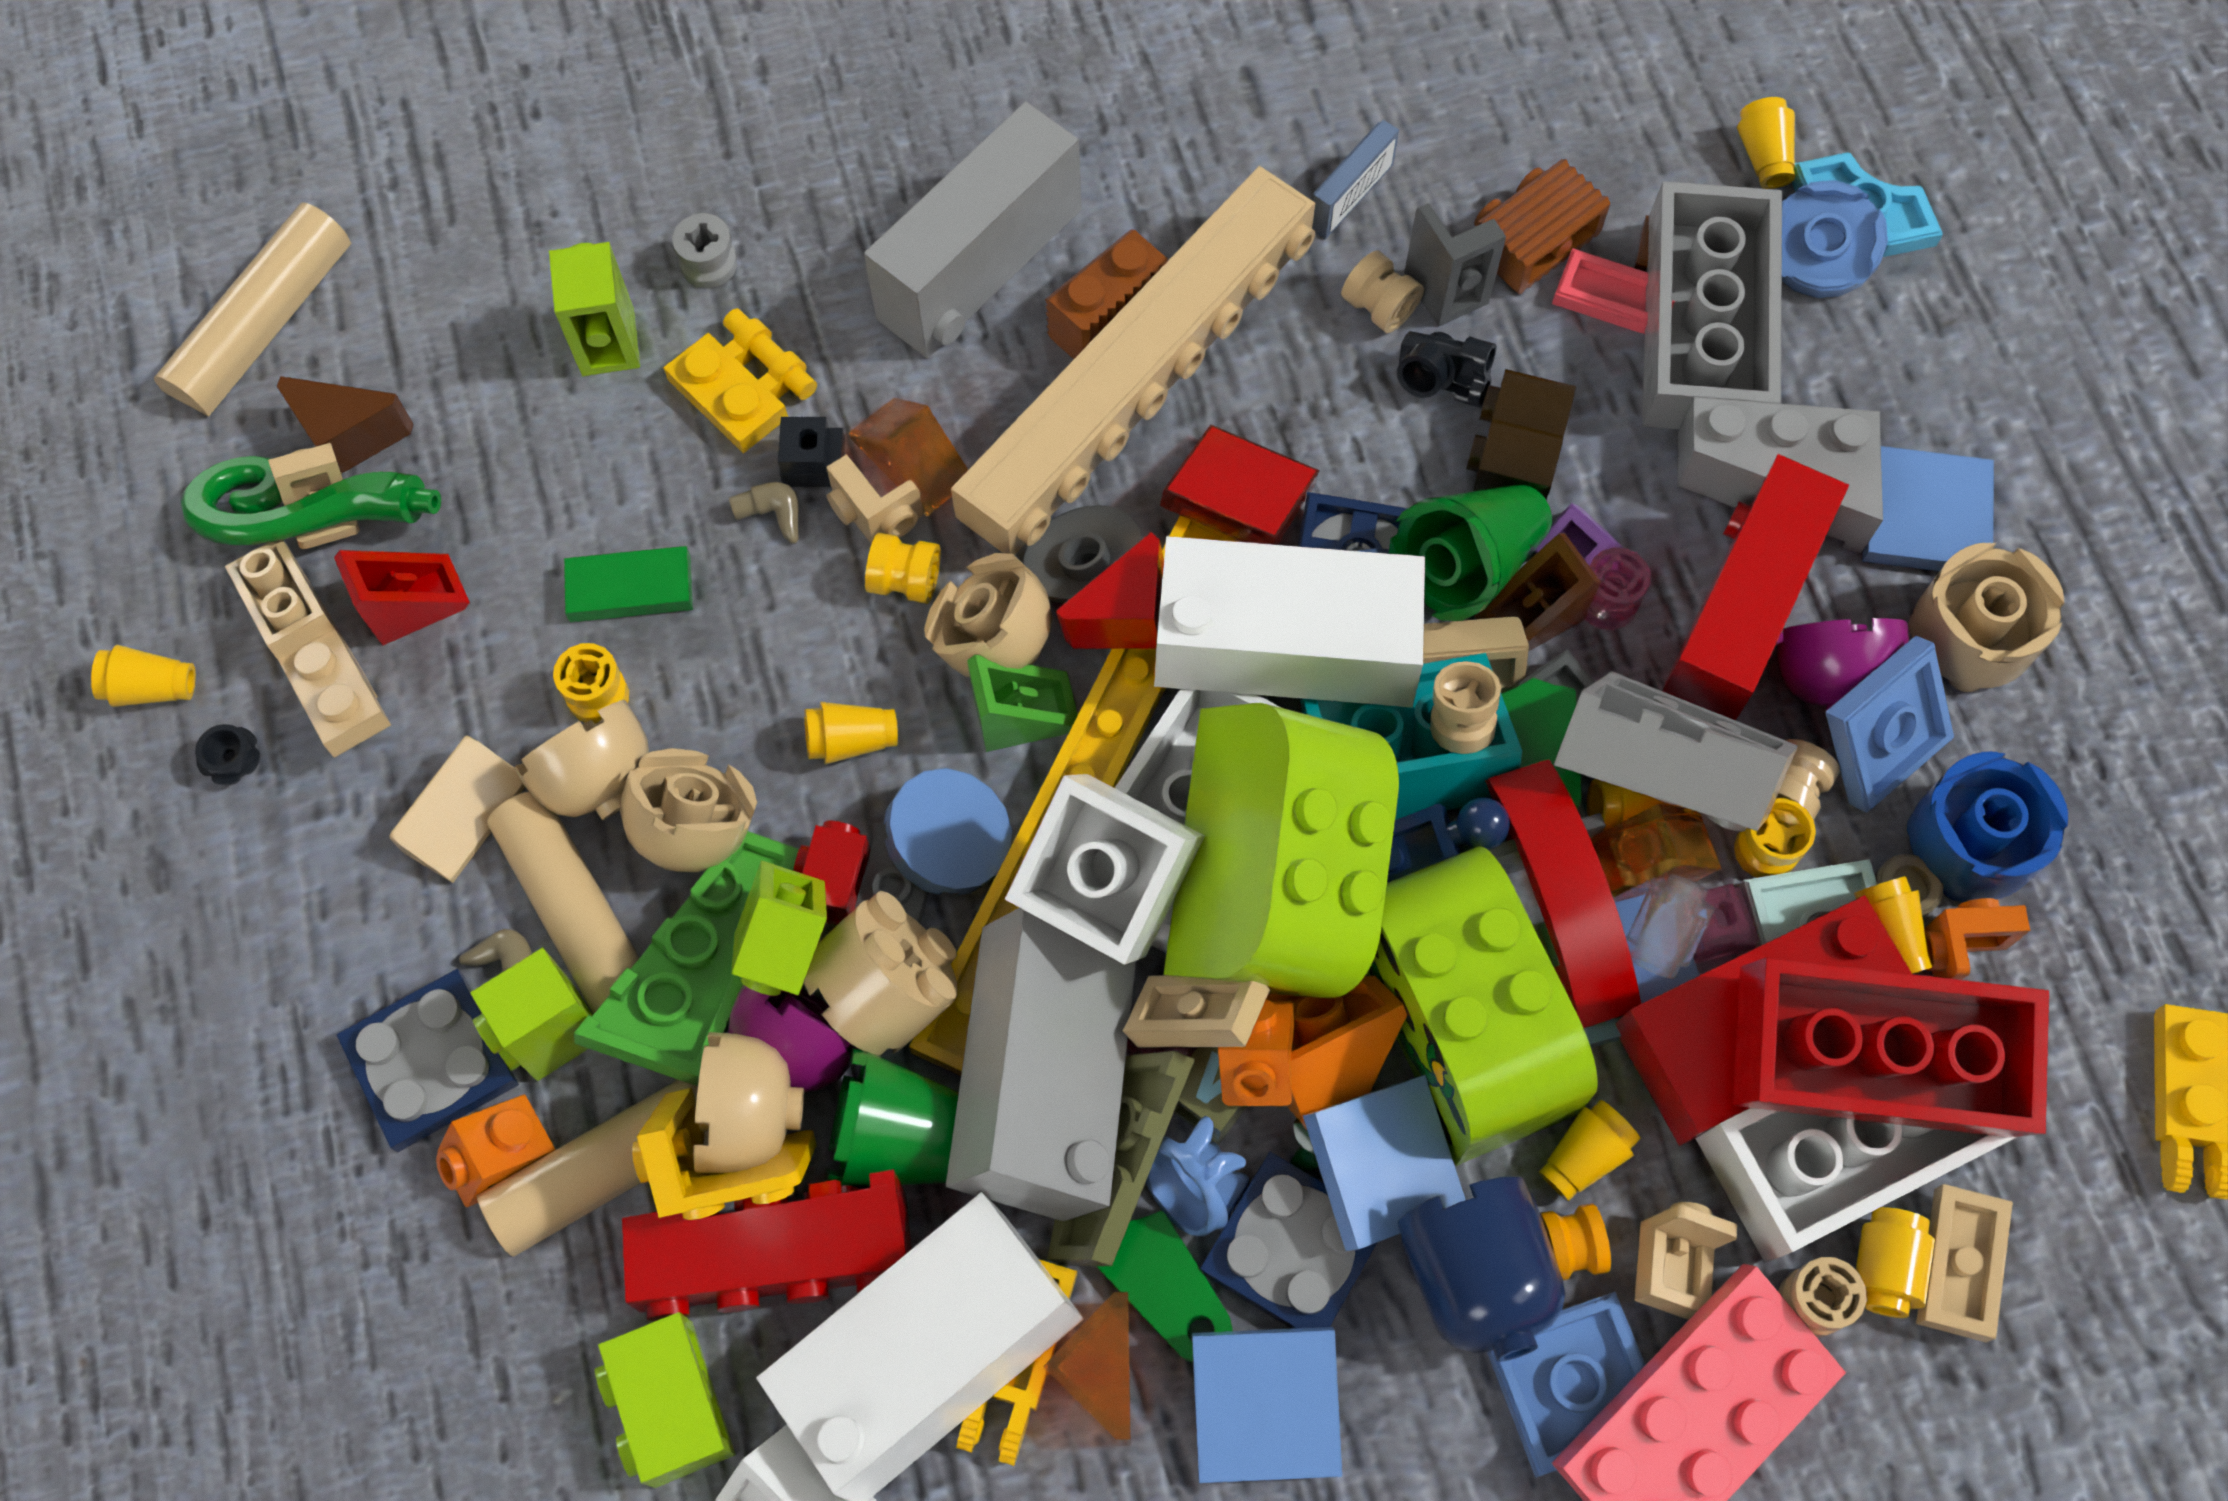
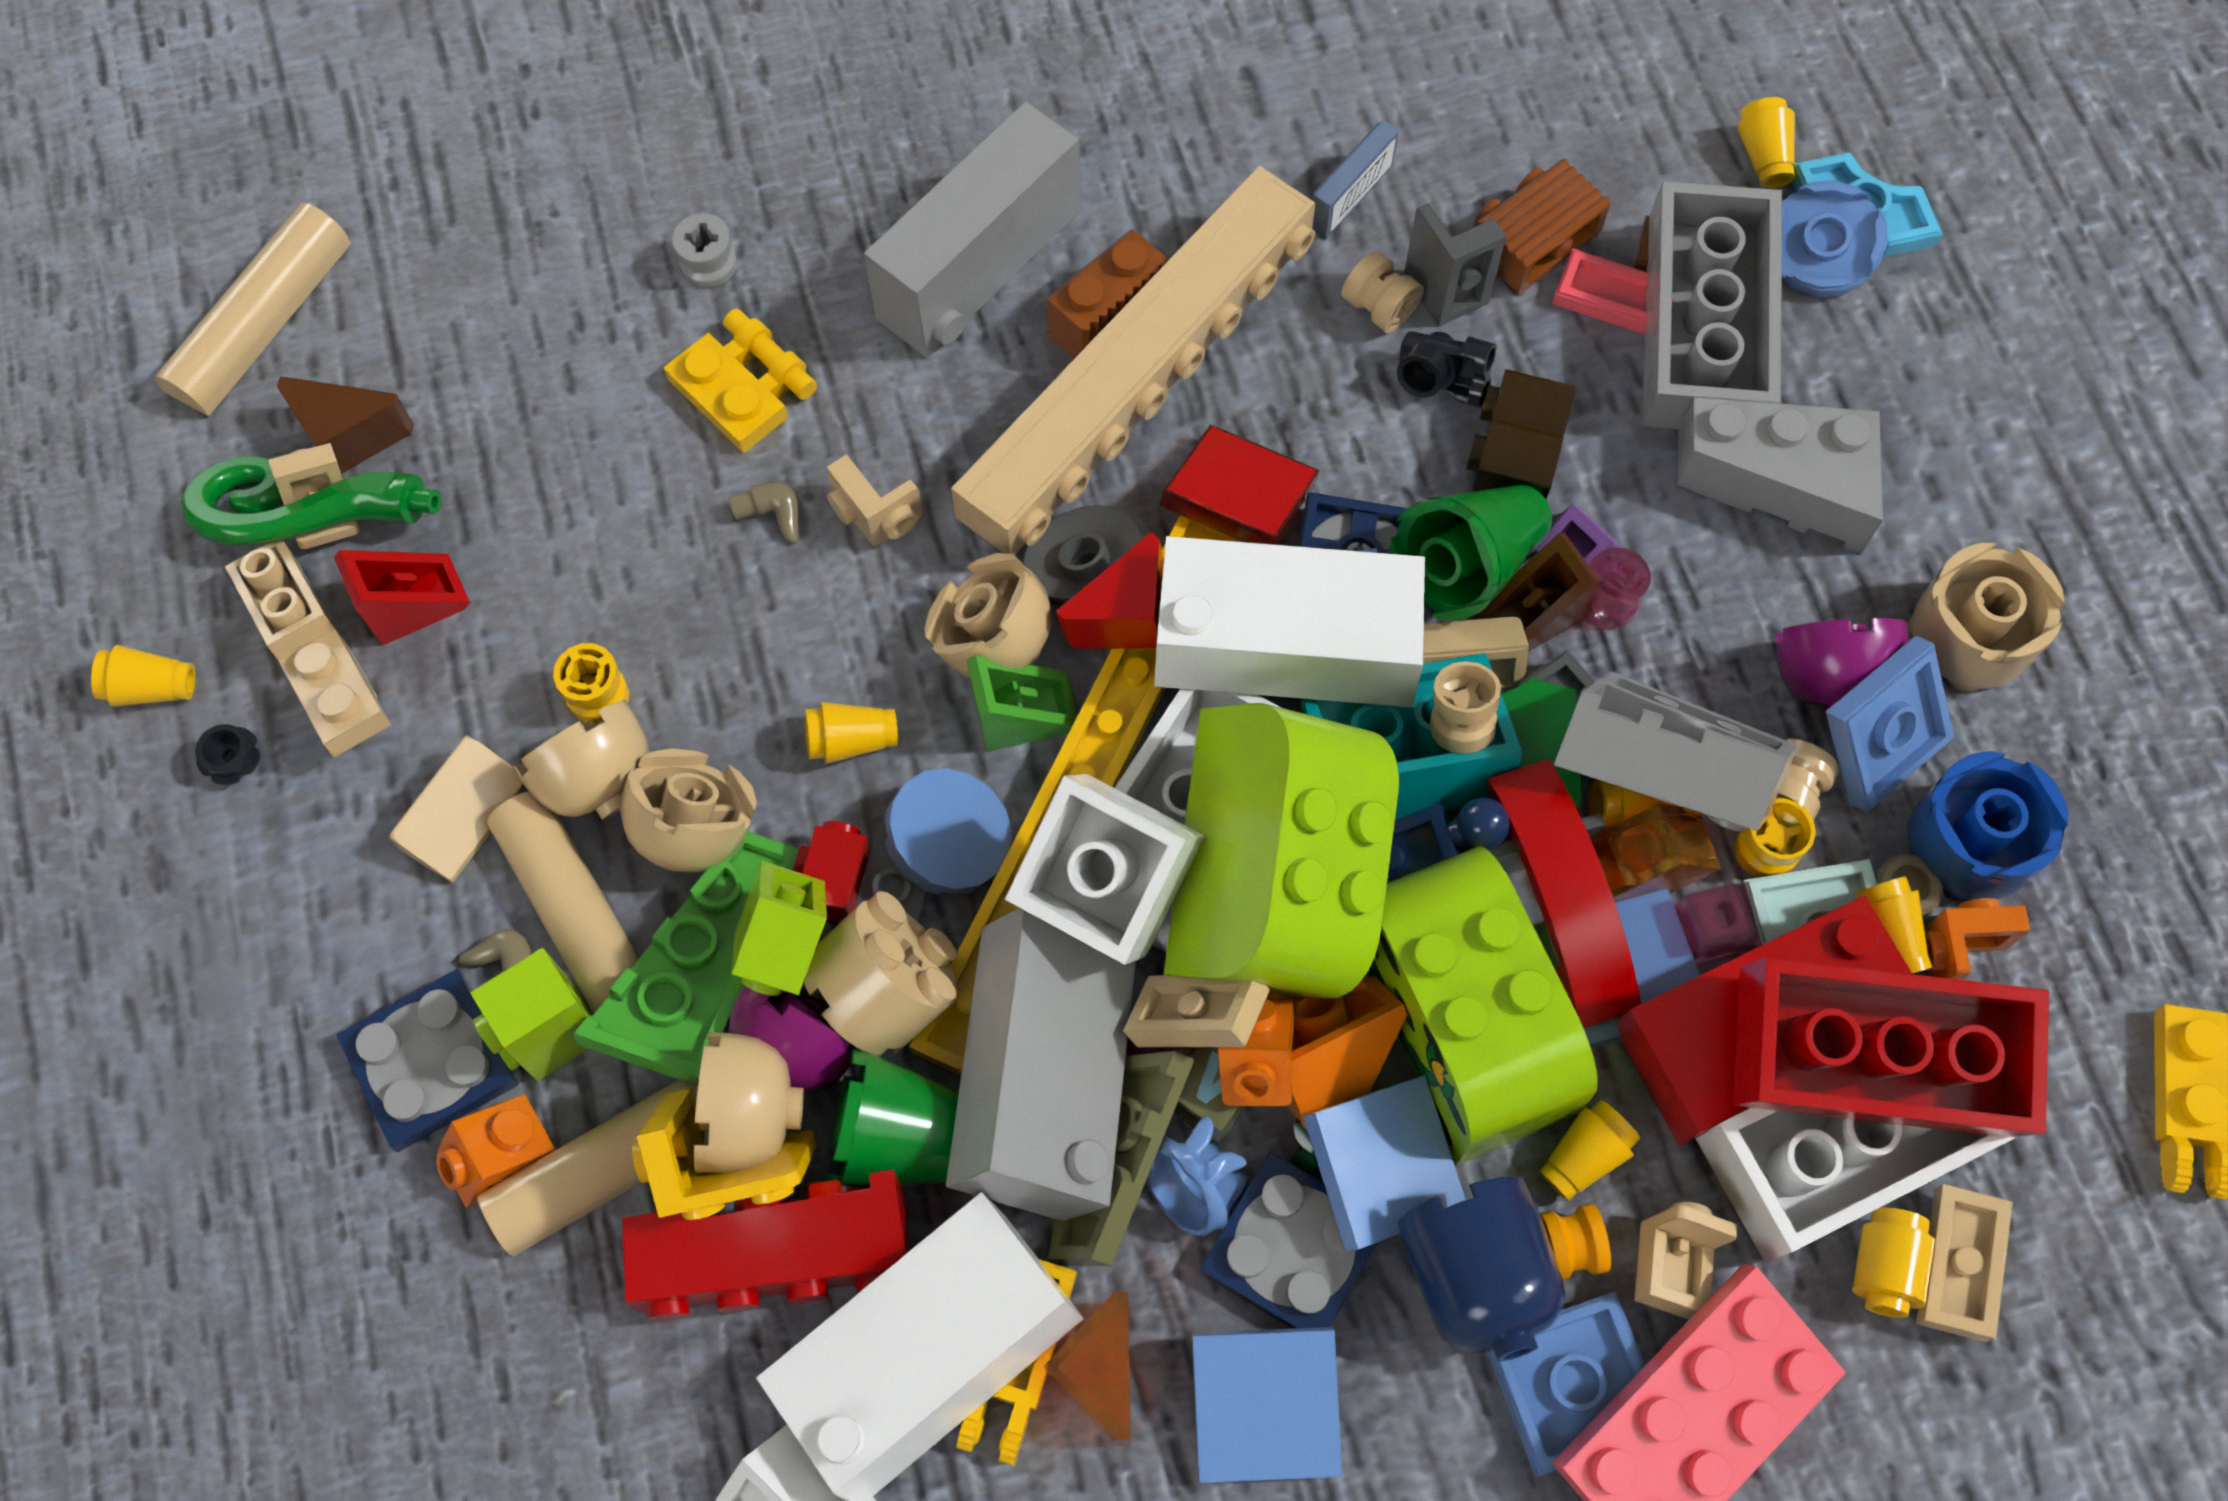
lime brick [549,242,640,377] -> none
green tile [564,546,693,623] -> none
lime brick [595,1312,736,1488] -> none
black piece [778,417,845,487] -> none
clear orange slope [849,398,968,516] -> none
yellow wheel [865,532,941,604] -> none
green piece [1096,1211,1233,1363] -> none
clear brick [1626,874,1715,979] -> none
red brick [1661,454,1849,721] -> none
tan wheel [1778,1257,1867,1338] -> none
medium blue tile [1862,446,1994,571] -> none

